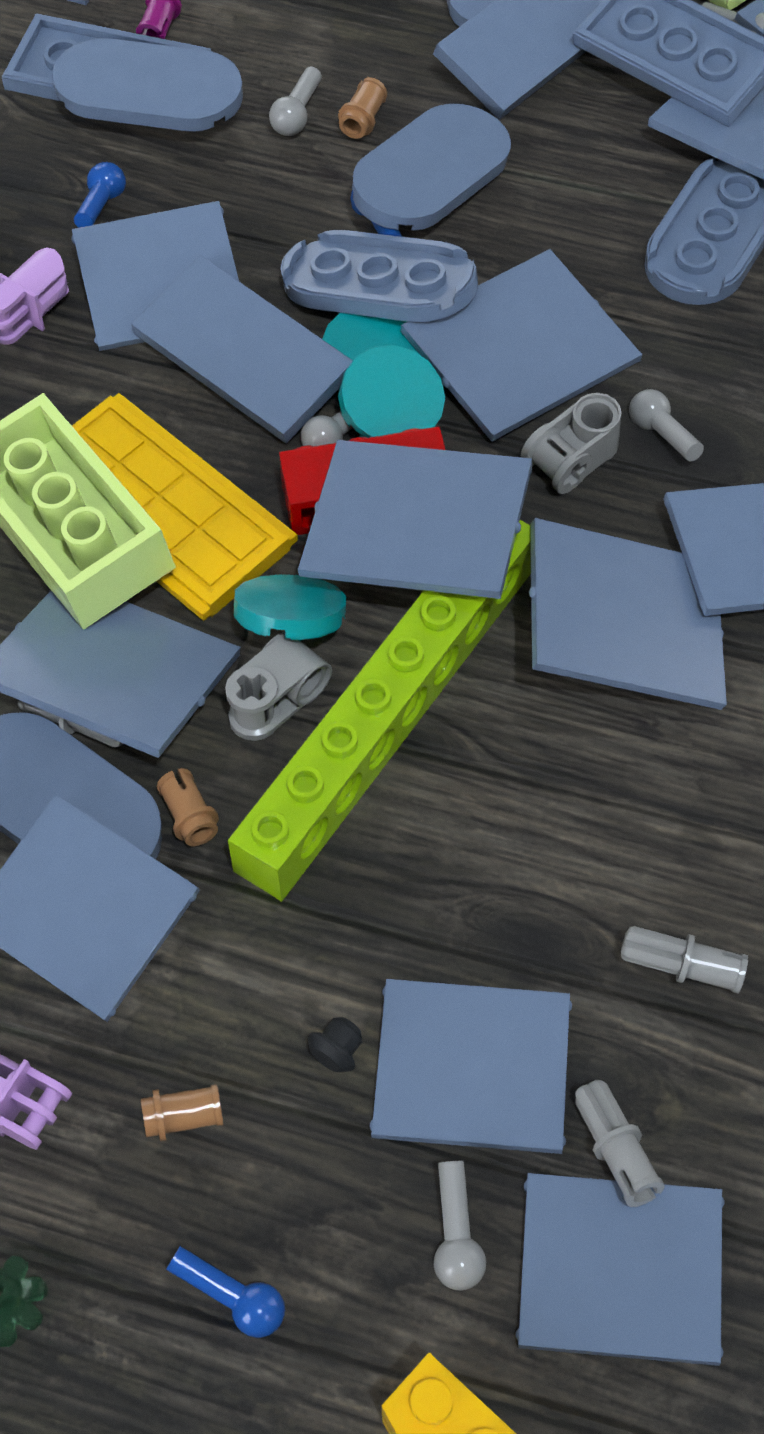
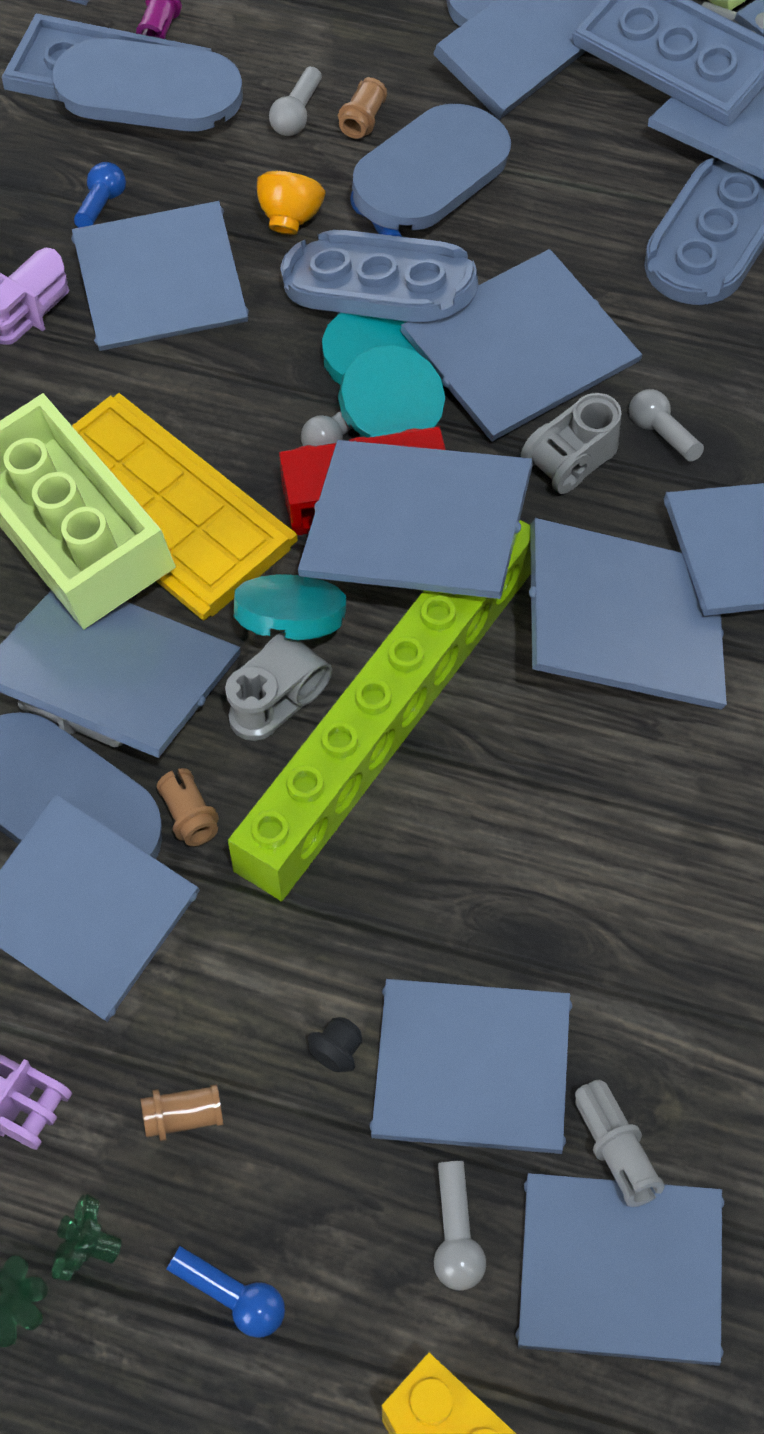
sand blue tile [131,255,353,444] -> none
light grey axle [621,926,748,994] -> none
none -> clear green plant [51,1194,122,1281]
none -> light orange brick [257,171,326,235]

